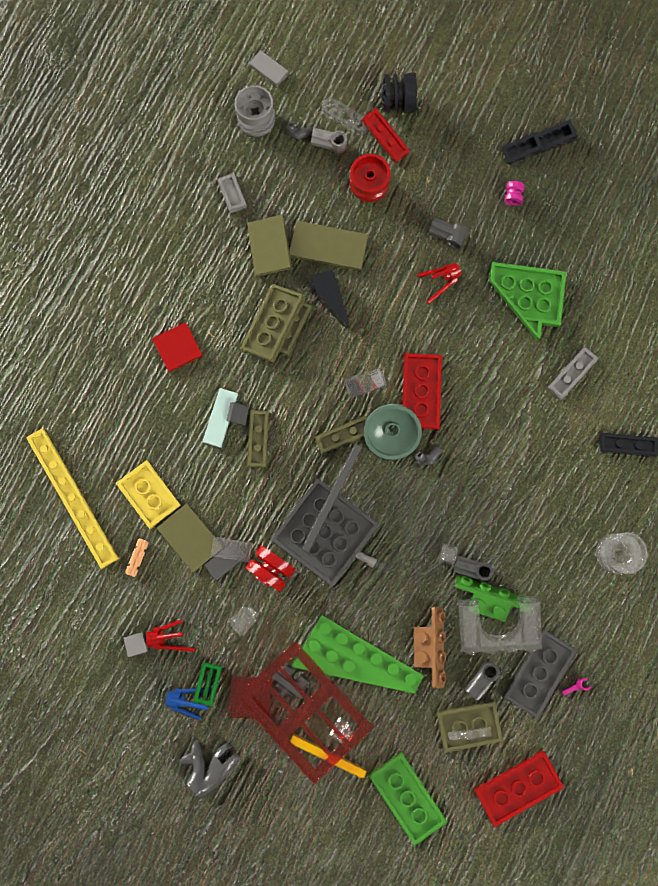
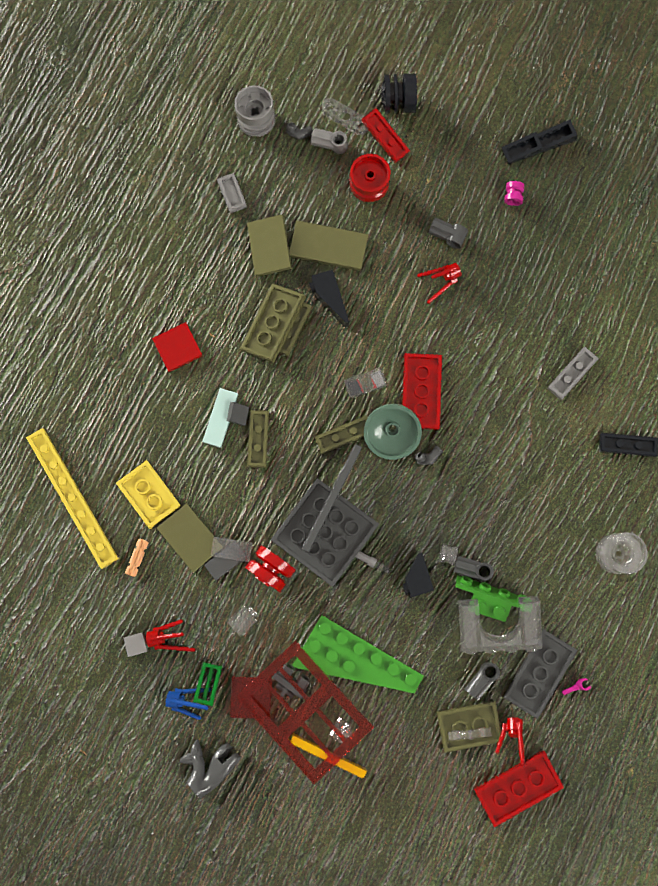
light grey tile [249,50,288,87] -> none
bright green tile [368,752,447,846] -> none
medium nougat bracket [414,607,446,688] -> none
bright green wing [489,262,566,340] -> none
none -> black slope [402,553,434,598]
none -> red plant [495,717,525,766]

